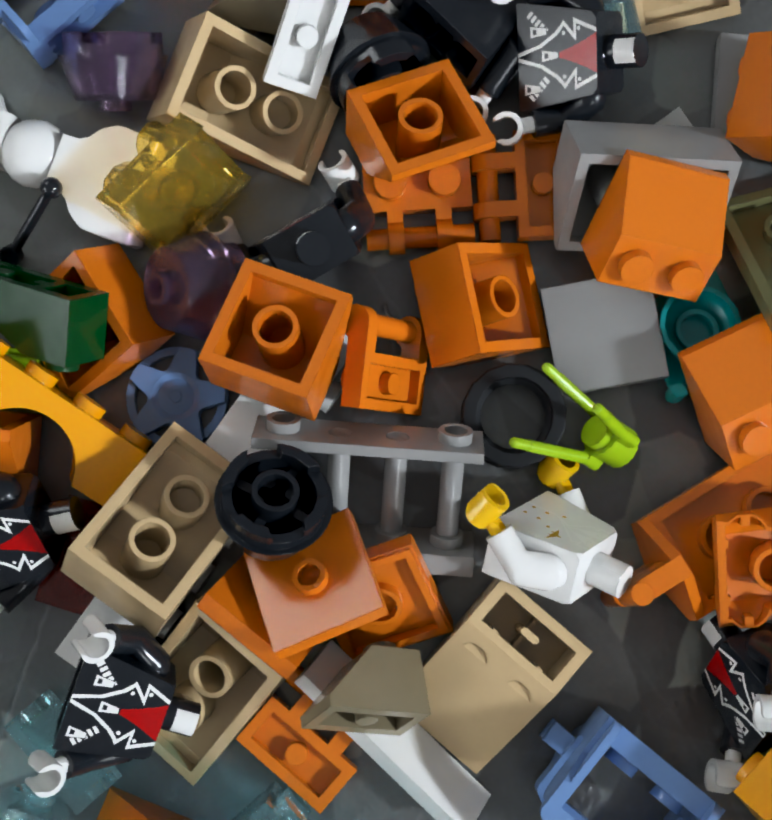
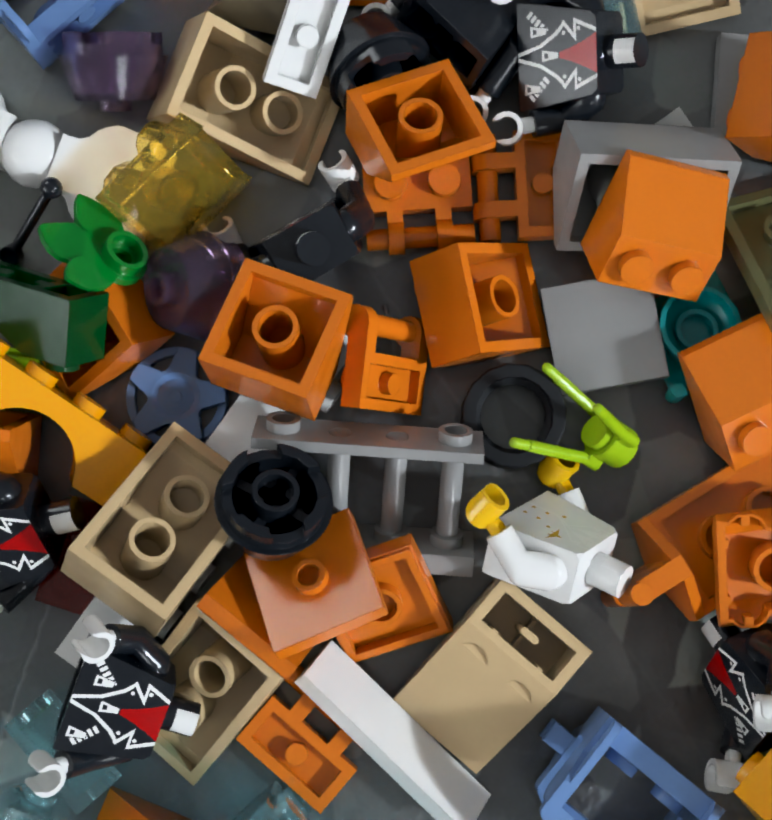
dark tan slope [300,641,431,736] -> none
none -> green plate [37,194,148,292]

